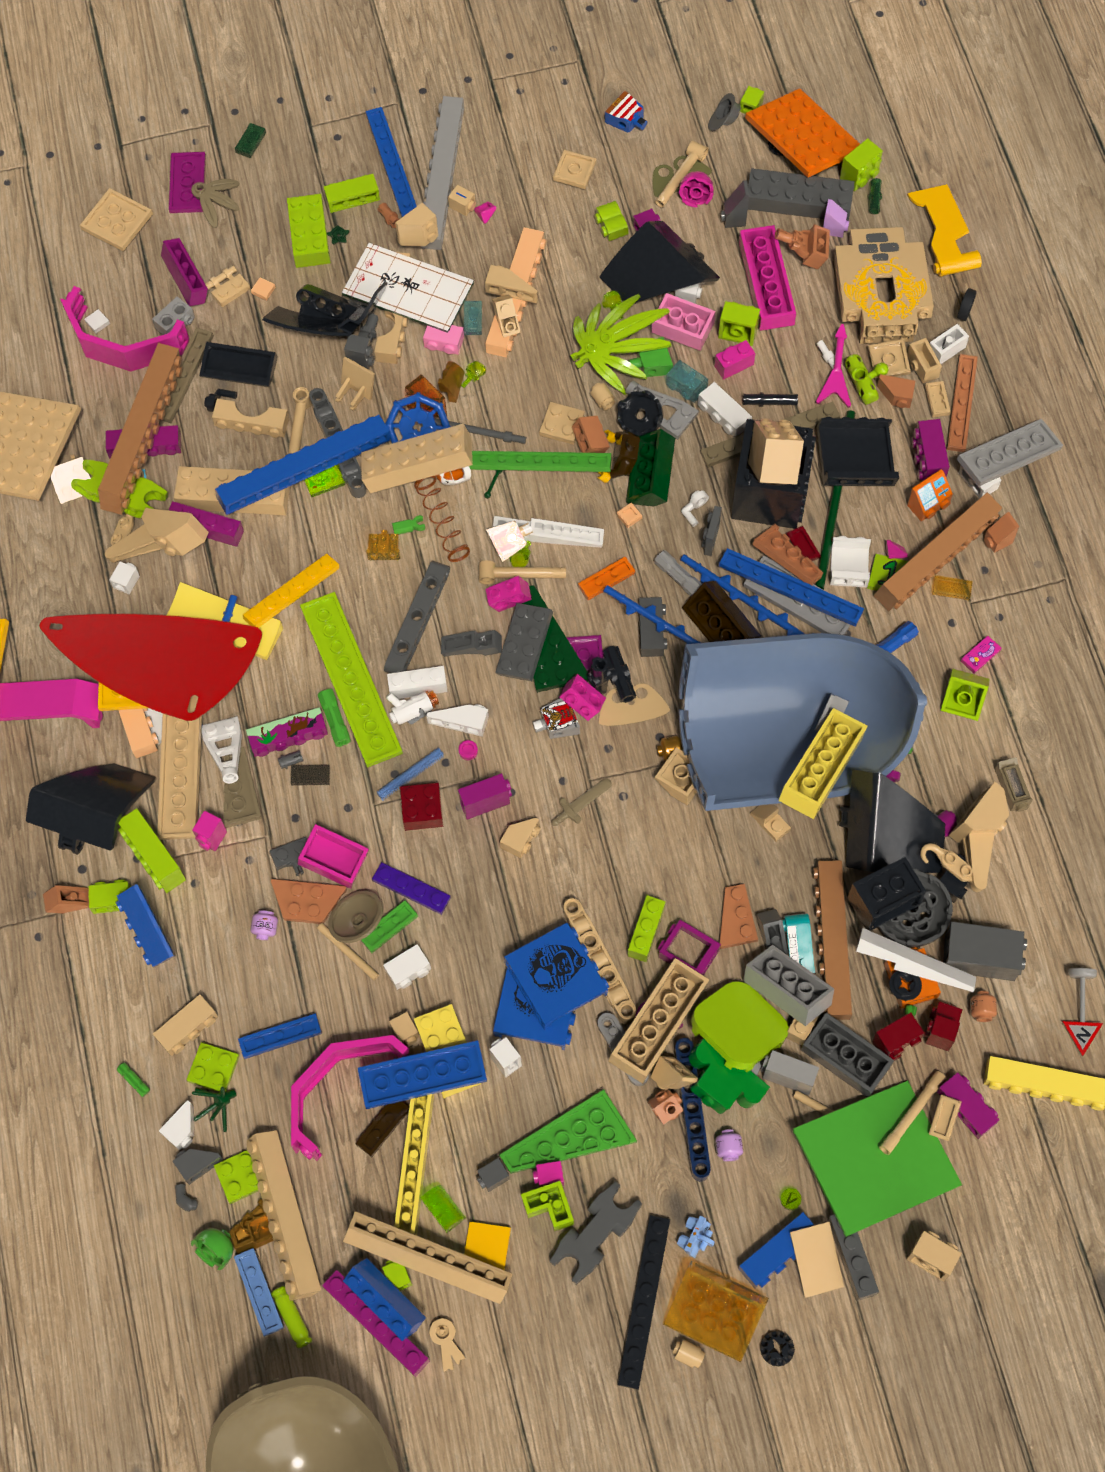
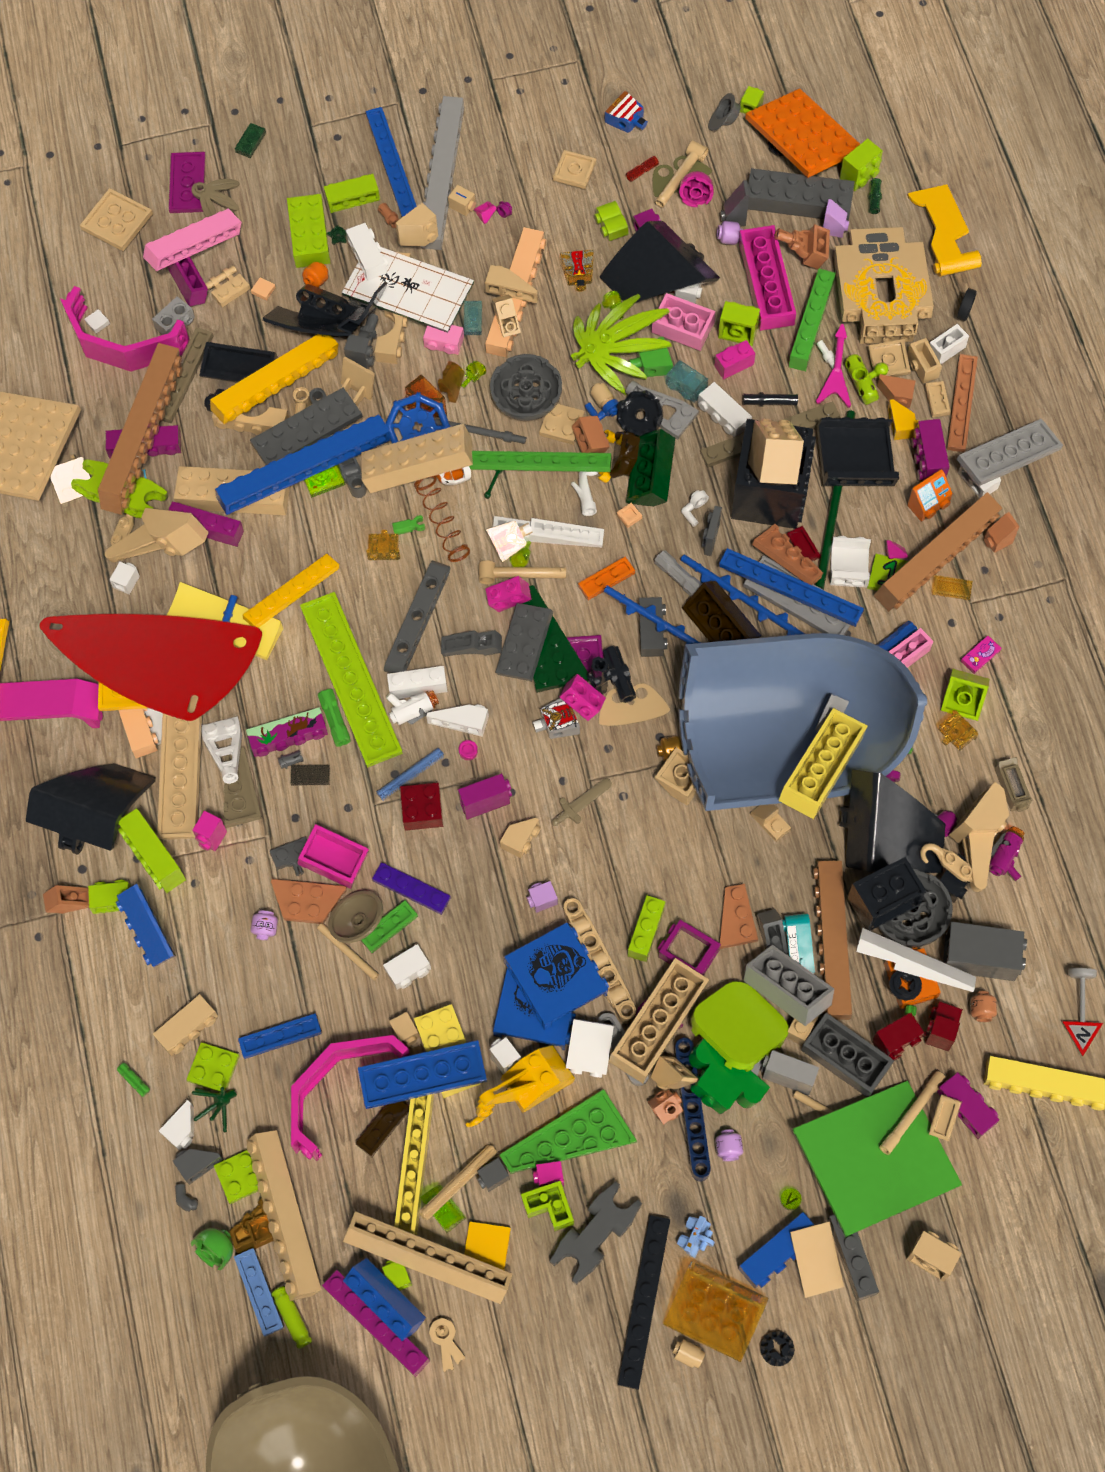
none -> bright pink brick [143,209,242,271]
none -> yellow brick [210,334,338,424]
none -> dark grey plate [250,387,363,465]
none -> orange head [302,262,328,287]
none -> white brick [346,223,388,281]
none -> tan axle [419,1145,497,1220]
none -> yellow slope [466,1045,575,1127]
none -> dark grey brick [490,354,562,421]
none -> magenta plate [496,201,512,218]
none -> lavender brick [526,881,558,913]
none -> torso [560,250,594,292]
none -> white panel [566,1019,615,1078]
none -> white plant [571,471,598,516]
none -> blue plate [584,399,619,421]
none -> clear red piece [626,156,659,182]
none -> lavender head [717,221,743,245]
none -> bright green brick [789,269,836,372]
none -> yellow slope [888,399,919,440]
none -> bright pink brick [889,628,933,668]
none -> clear yellow piece [938,710,978,751]
none -> magenta piece [989,826,1025,881]

